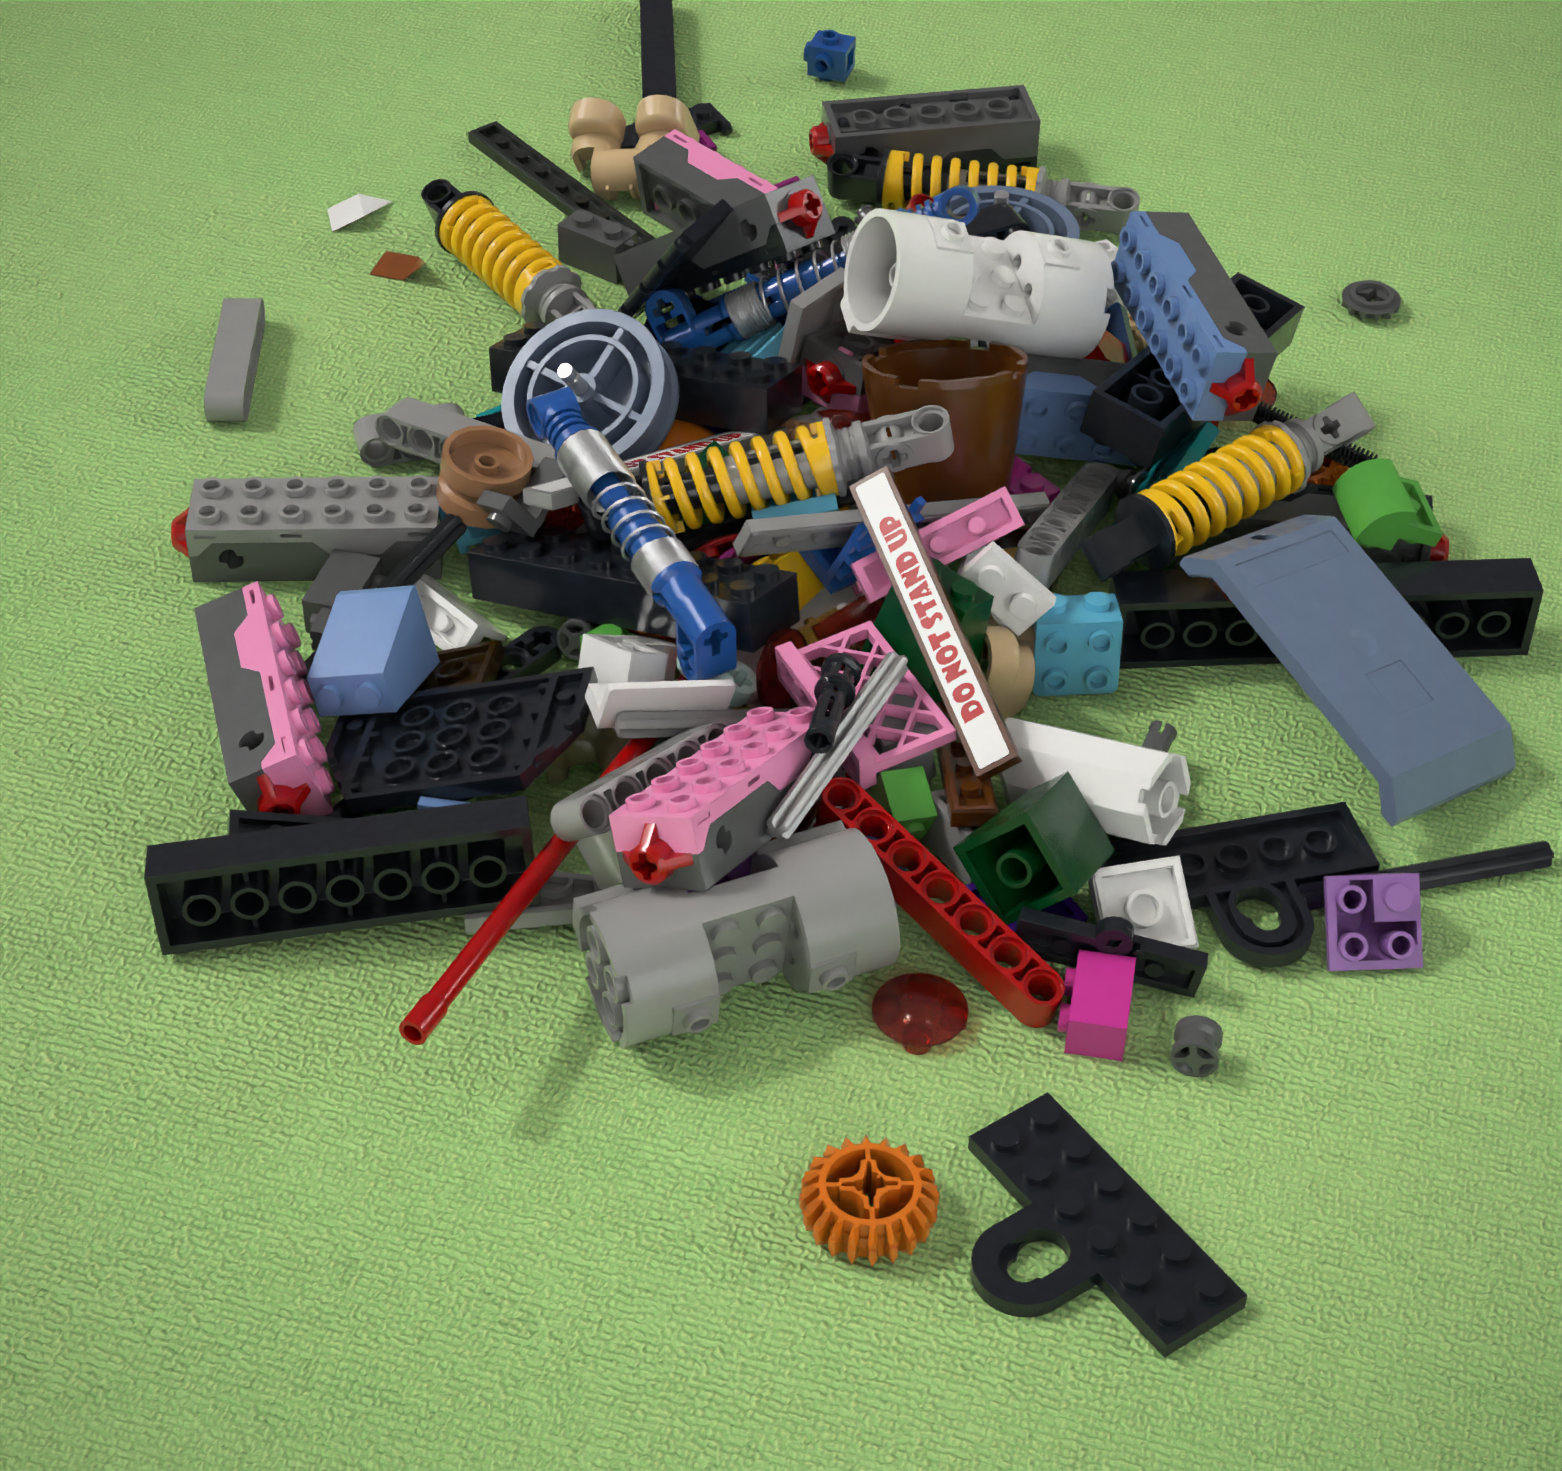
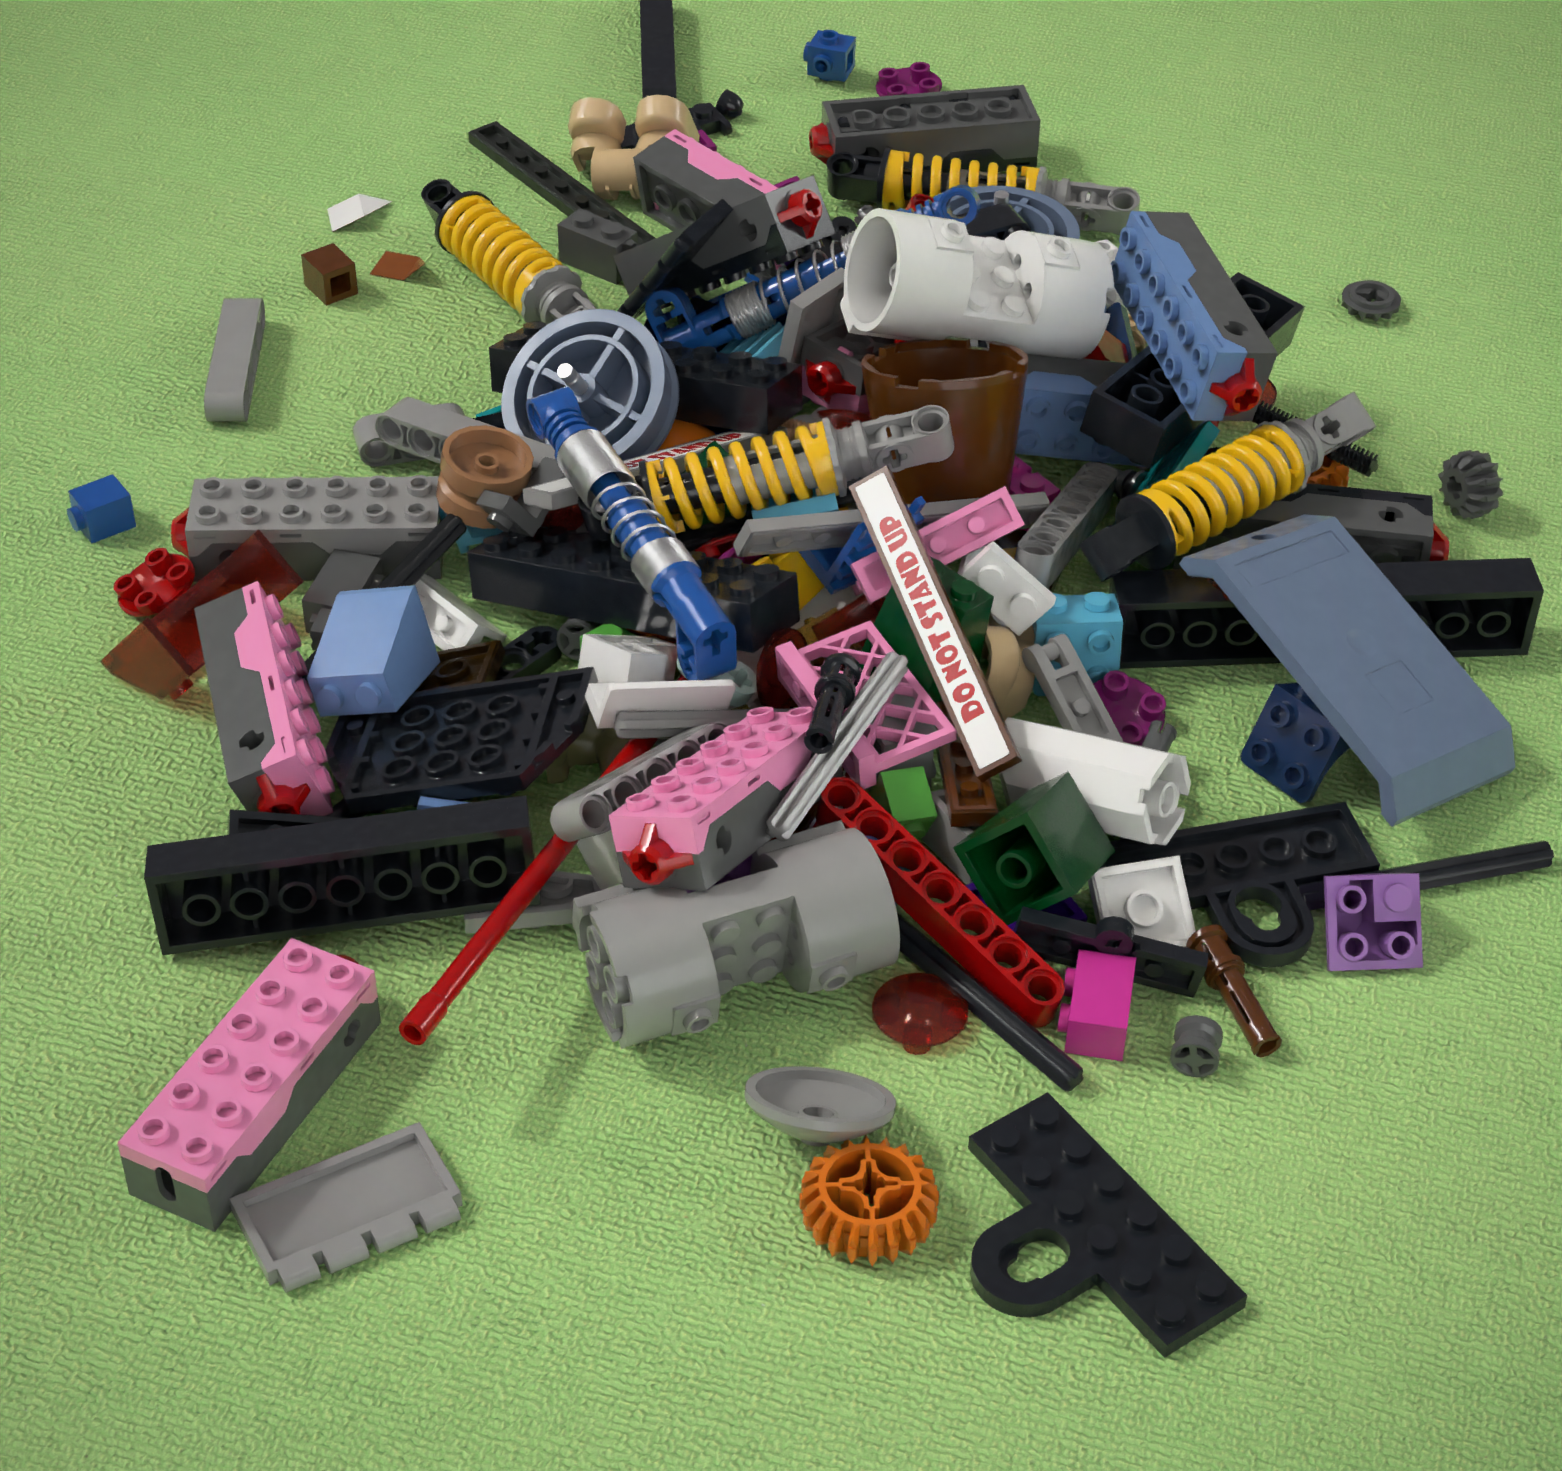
bright green brick [1332,459,1443,551] -> none
none -> blue brick [67,474,136,544]
none -> clear red windscreen [100,529,304,701]
none -> red dish [114,548,195,617]
none -> bright pink piece [118,938,381,1232]
none -> light grey hinge [229,1122,462,1293]
none -> reddish brown brick [301,243,358,306]
none -> black hinge [715,89,744,120]
none -> light grey dish [744,1066,896,1147]
none -> magenta dish [876,62,942,97]
none -> black axle [897,912,1084,1092]
none -> light grey plate [1022,634,1123,742]
none -> magenta dish [1093,670,1166,746]
none -> reddish brown pin [1186,924,1282,1057]
none -> dark blue bracket [1240,683,1350,803]
none -> dark grey gear [1438,450,1503,519]

